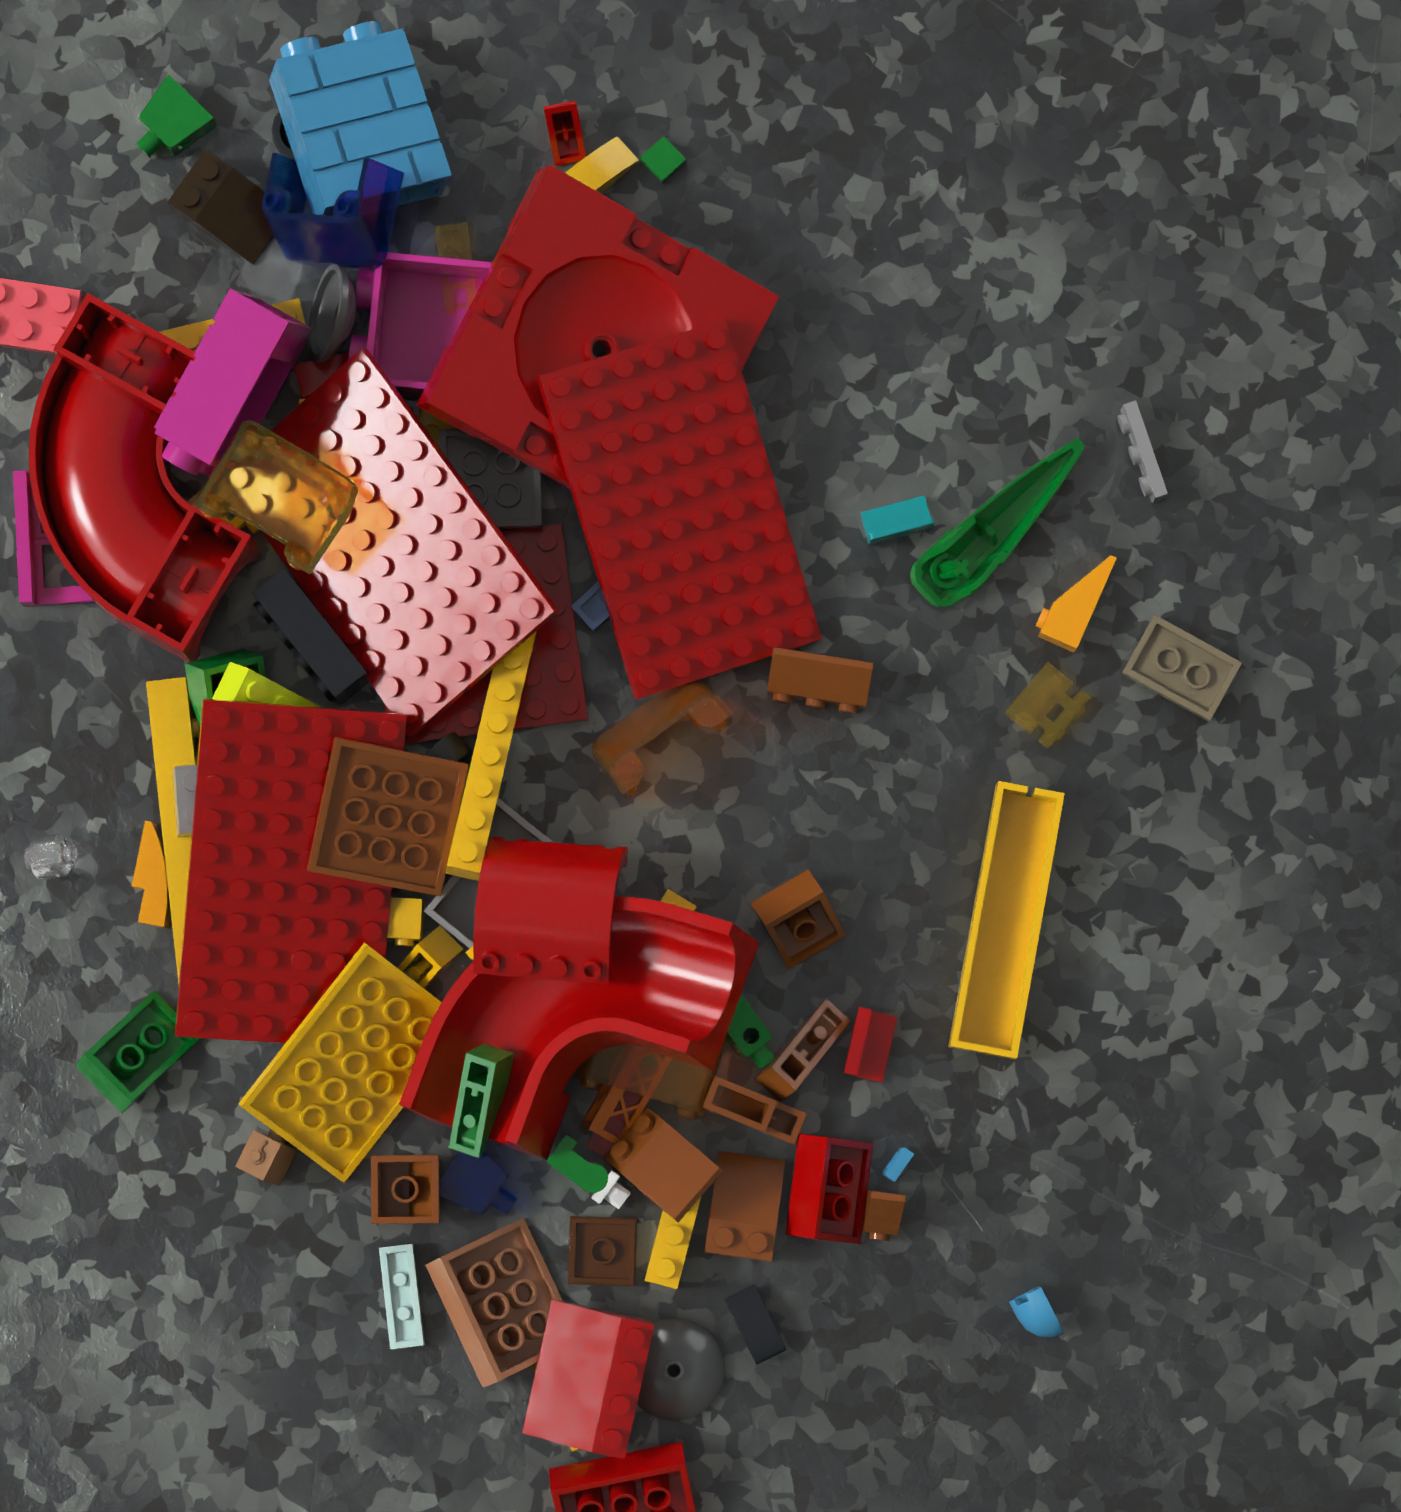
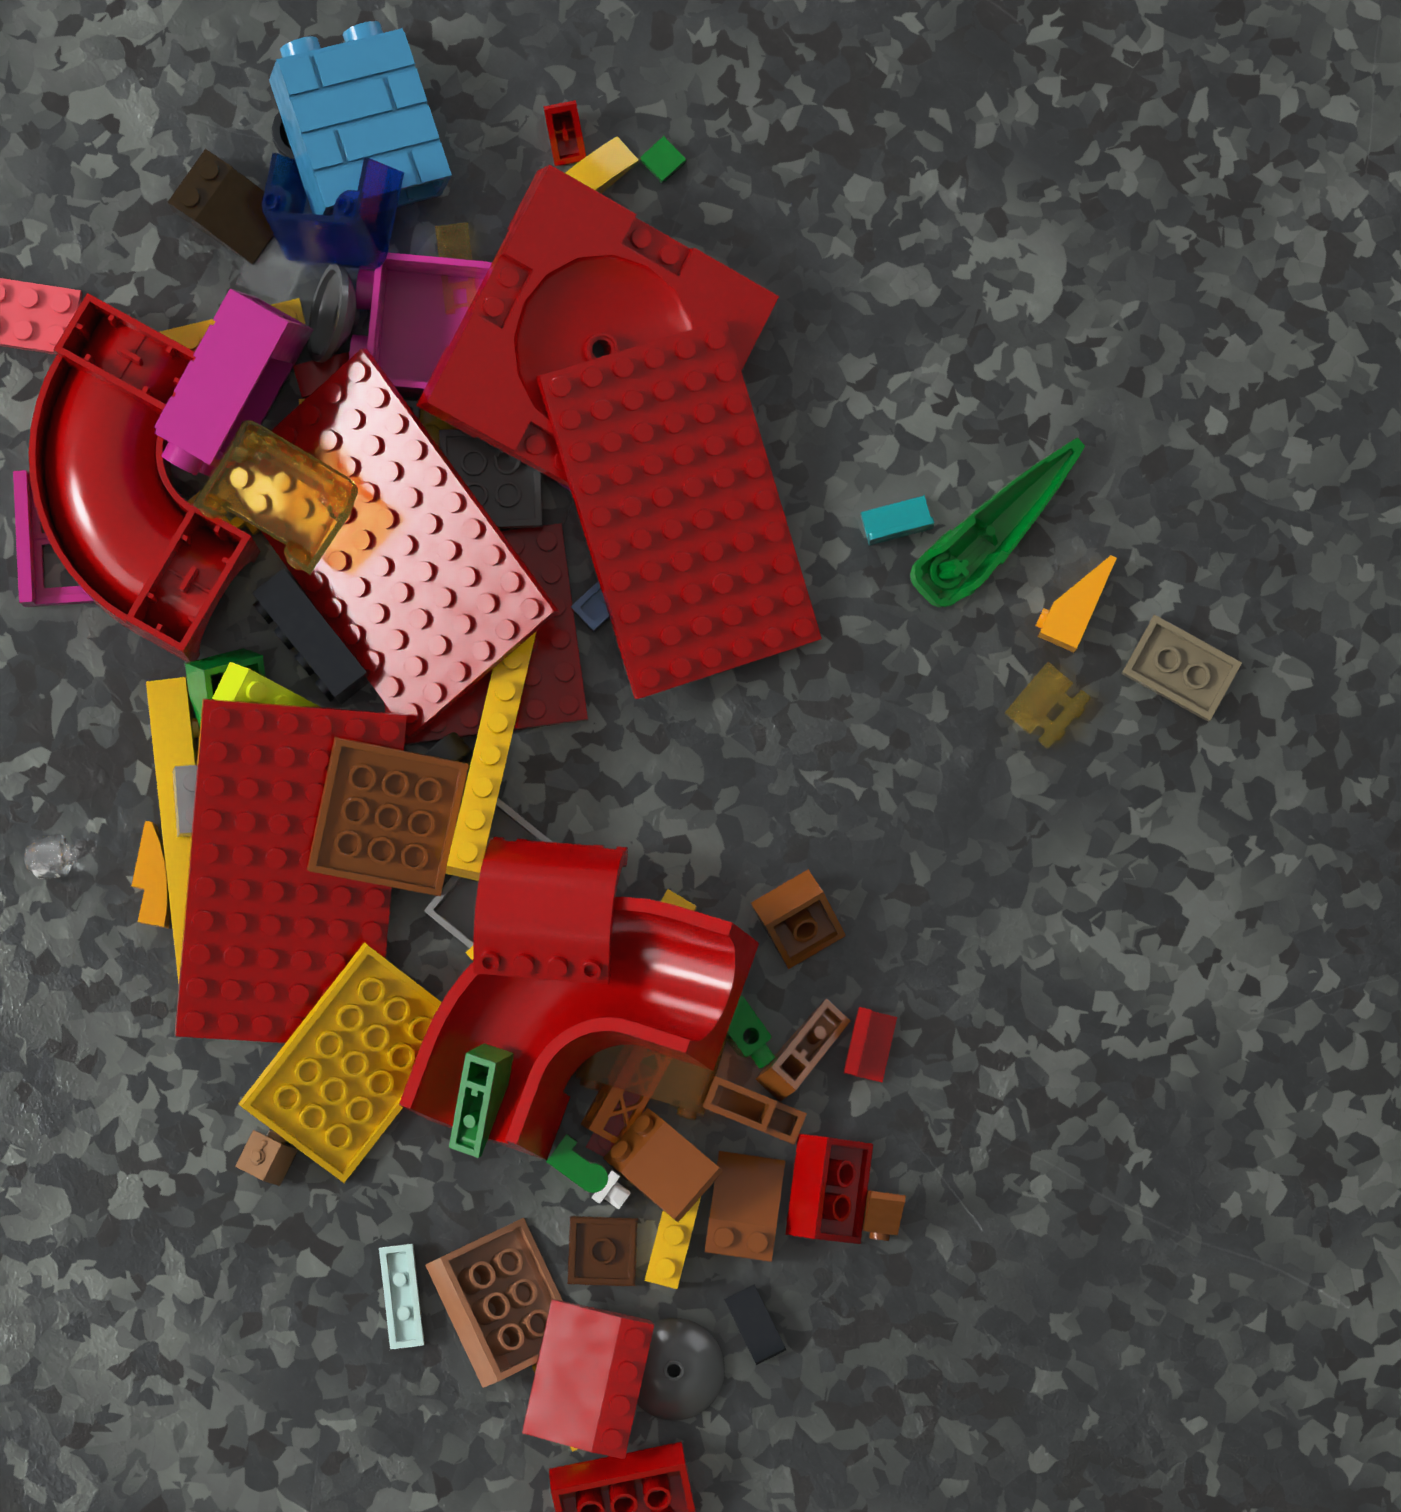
green slope [75,990,200,1114] -> none
green torso [135,75,217,158] -> none
dark orange slope [371,1155,440,1224] -> none
yellow brick [387,897,425,947] -> none
yellow slope [398,926,463,989] -> none
clear blue torso [439,1151,518,1215] -> none
clear orange windscreen [592,679,733,801] -> none
dark orange slope [767,647,874,714] -> none
dark azure tile [882,1147,914,1182] -> none
yellow piece [948,781,1065,1059] -> none
dark azure brick [1008,1286,1063,1338] -> none
light grey plate [1118,400,1168,503] -> none

